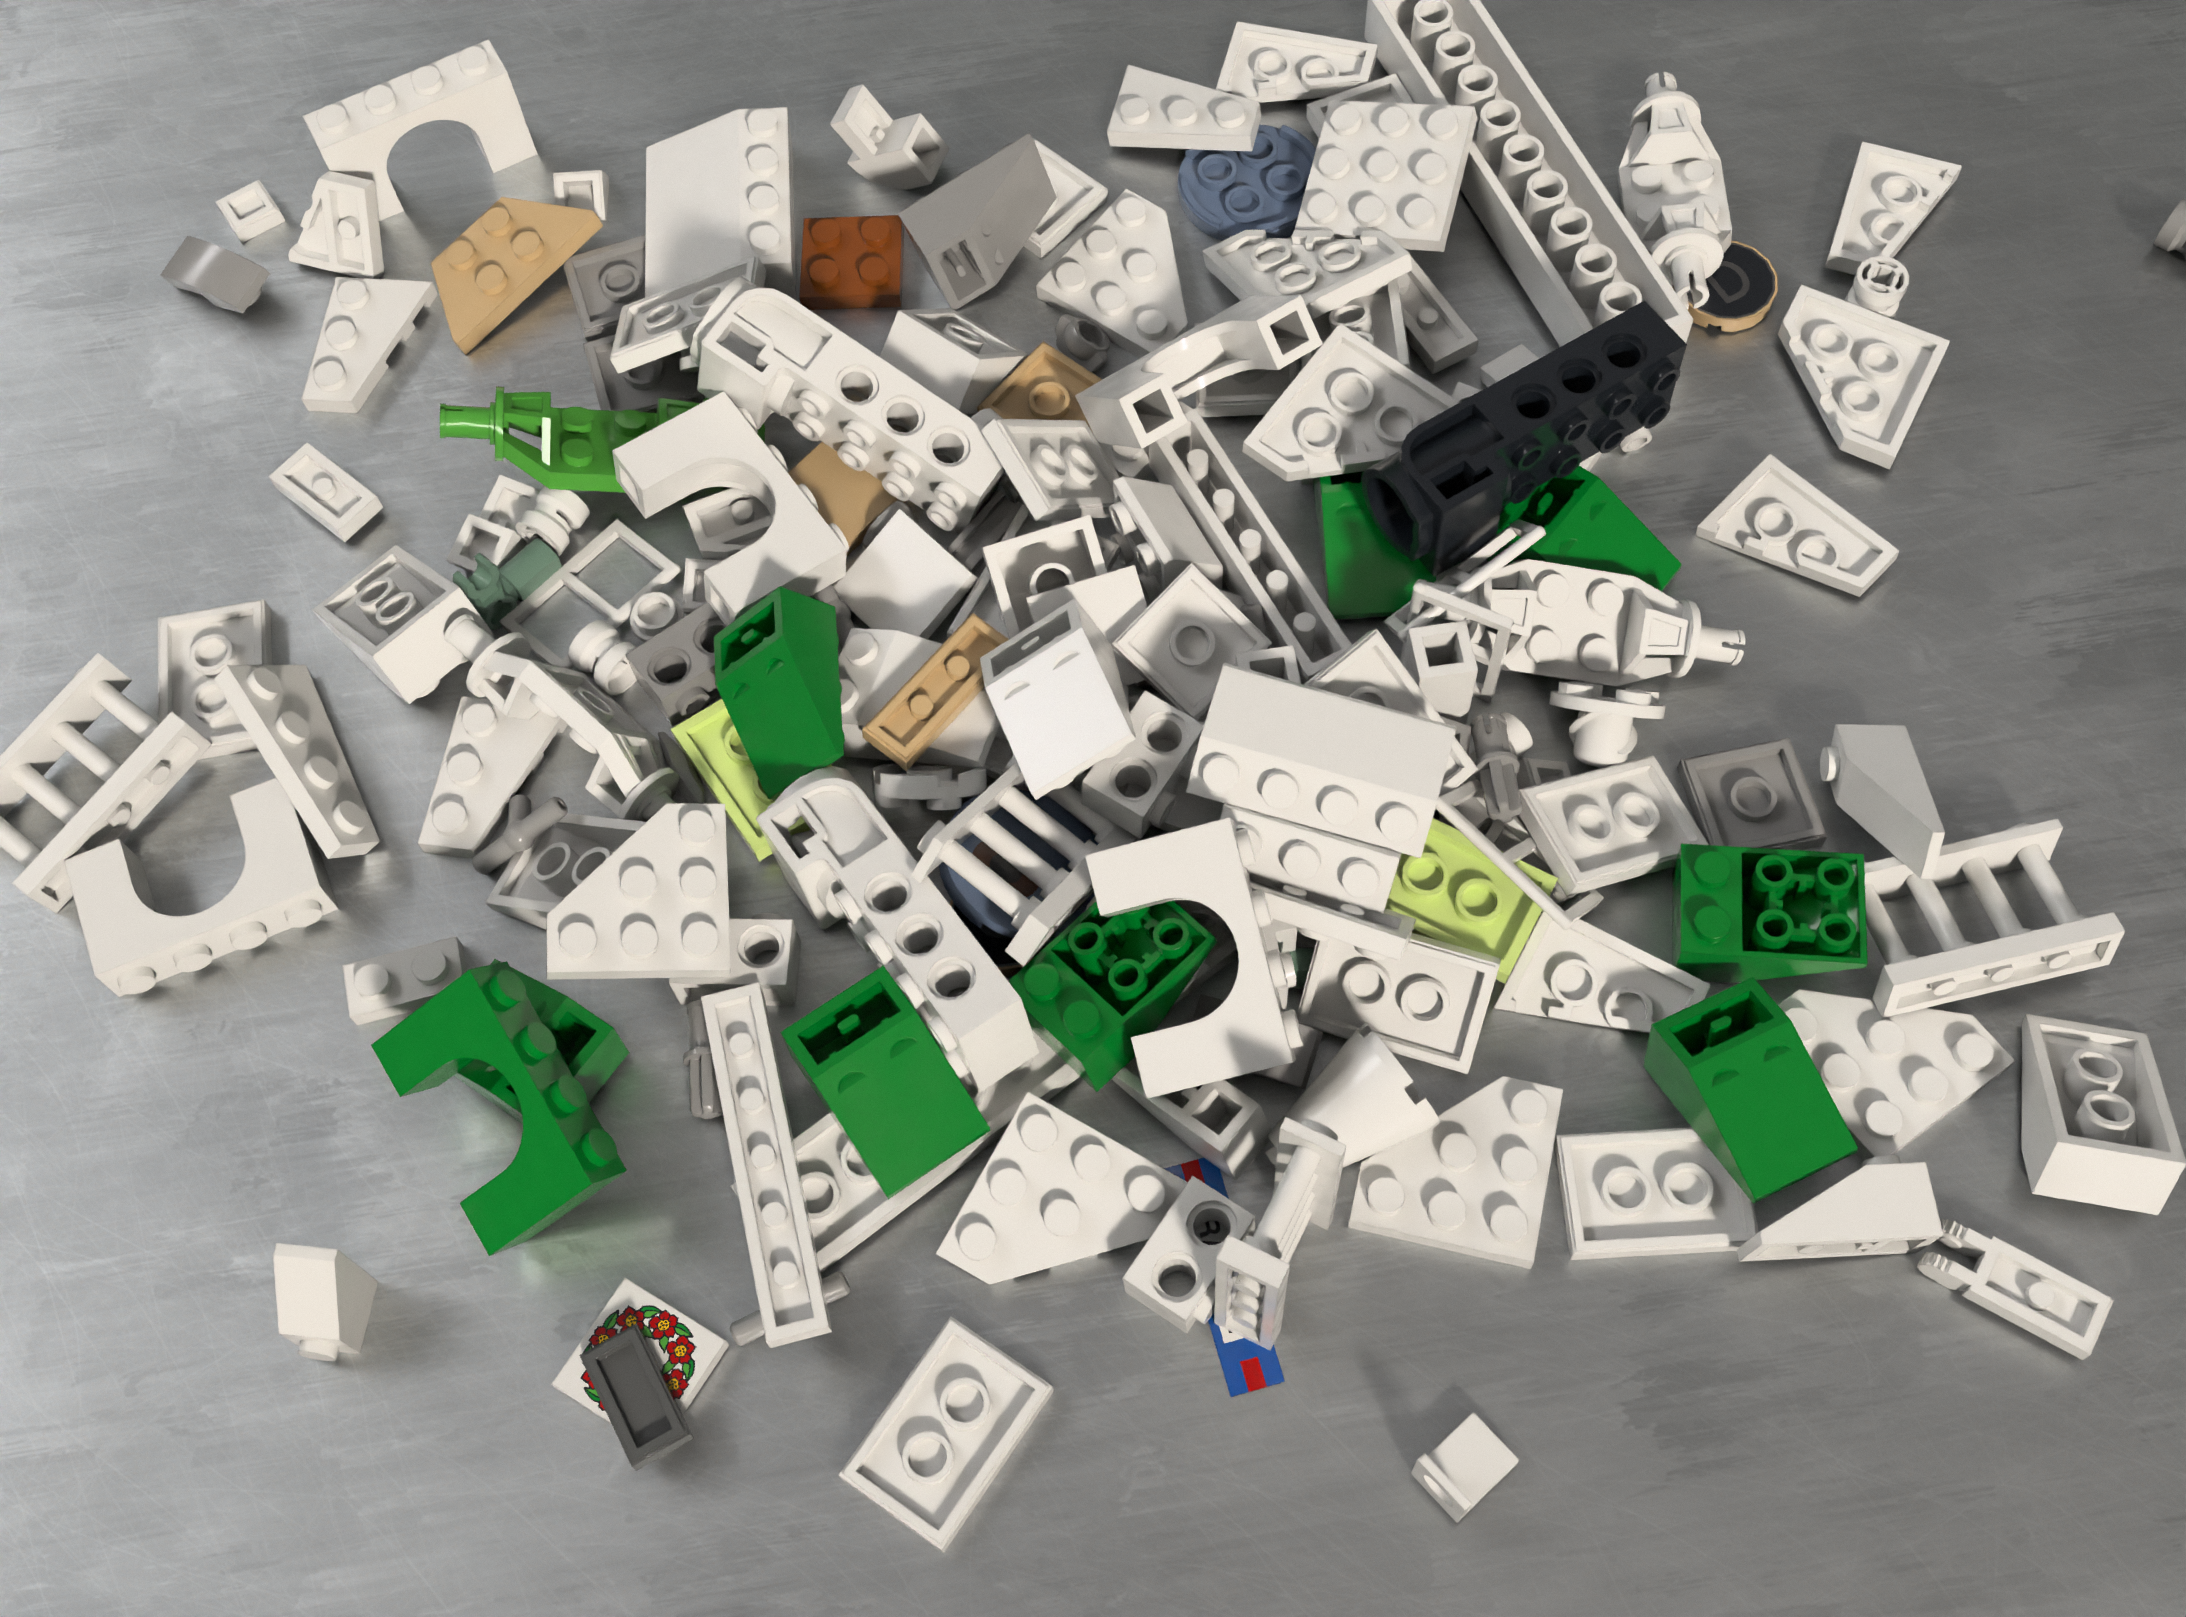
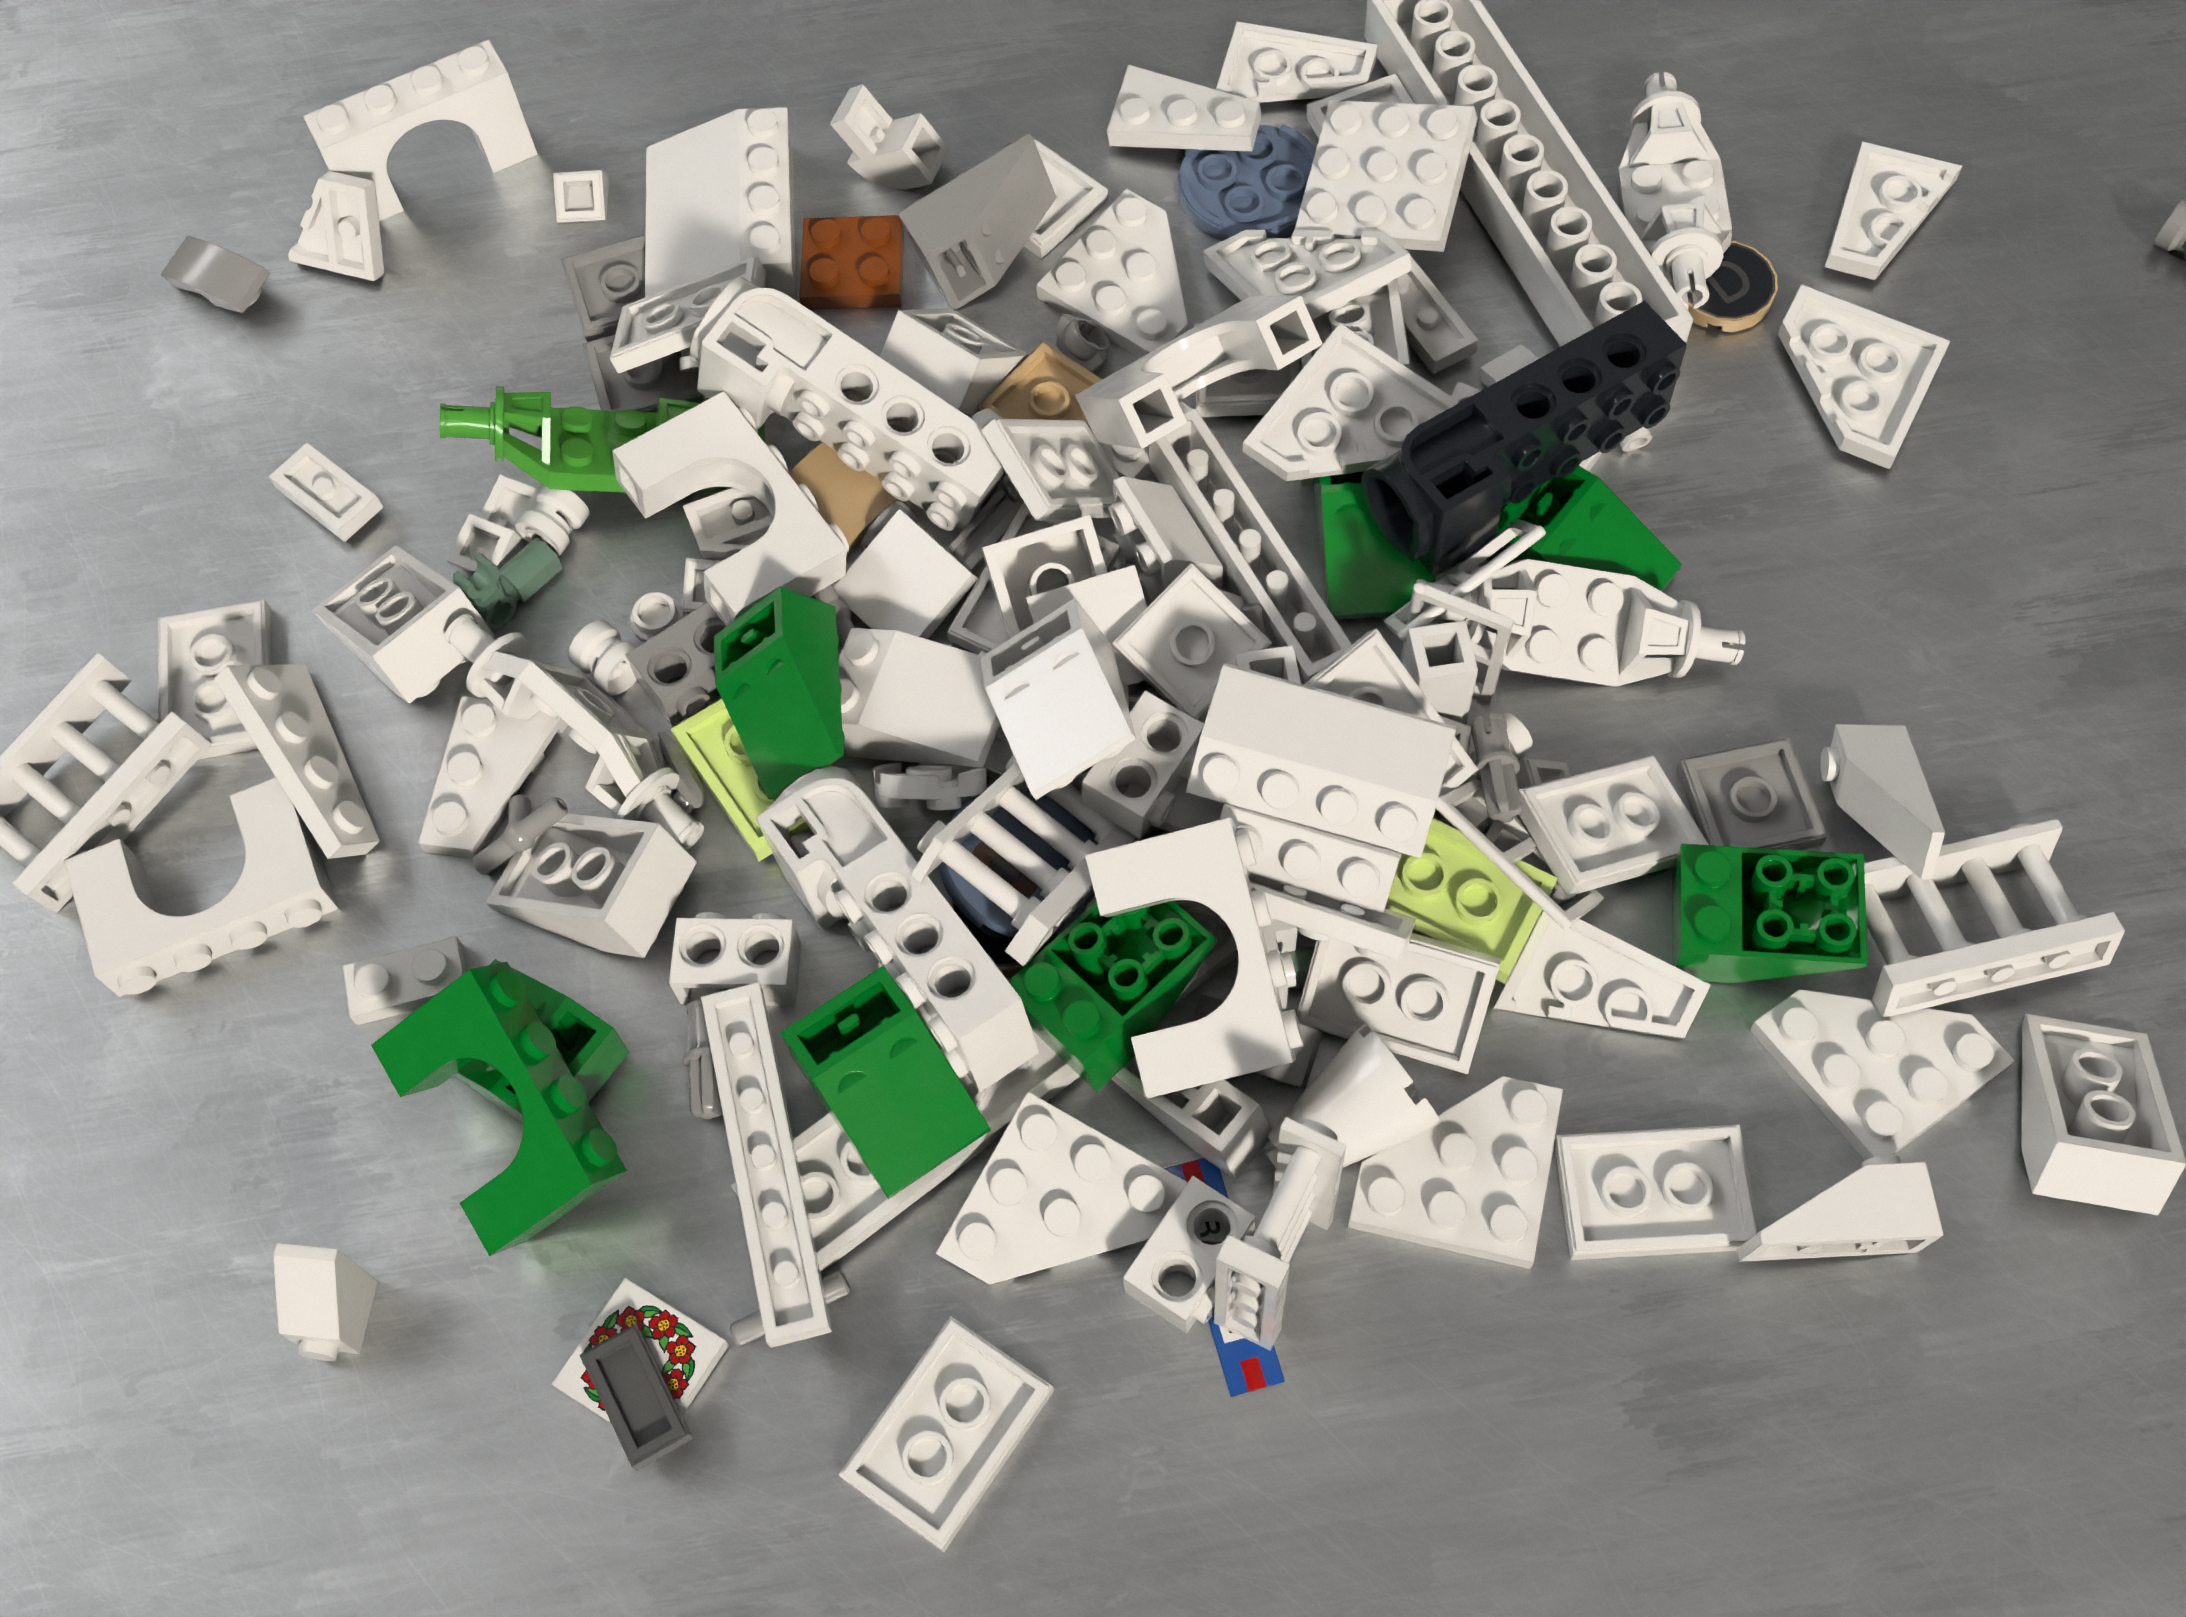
white tile [216,180,285,244] -> none
white wing [301,277,438,413] -> none
tan wing [431,197,603,355] -> none
white window [499,519,681,669] -> none
white plate [546,803,731,980] -> none
tan tile [862,613,1009,771] -> none
white bracket [1411,1413,1519,1523] -> none
white plate [1549,681,1666,768] -> none
green slope [1643,977,1858,1204] -> none
white wing [1696,454,1899,597] -> none
white wheel [1845,256,1909,319] -> none
white hinge [1917,1219,2114,1360] -> none

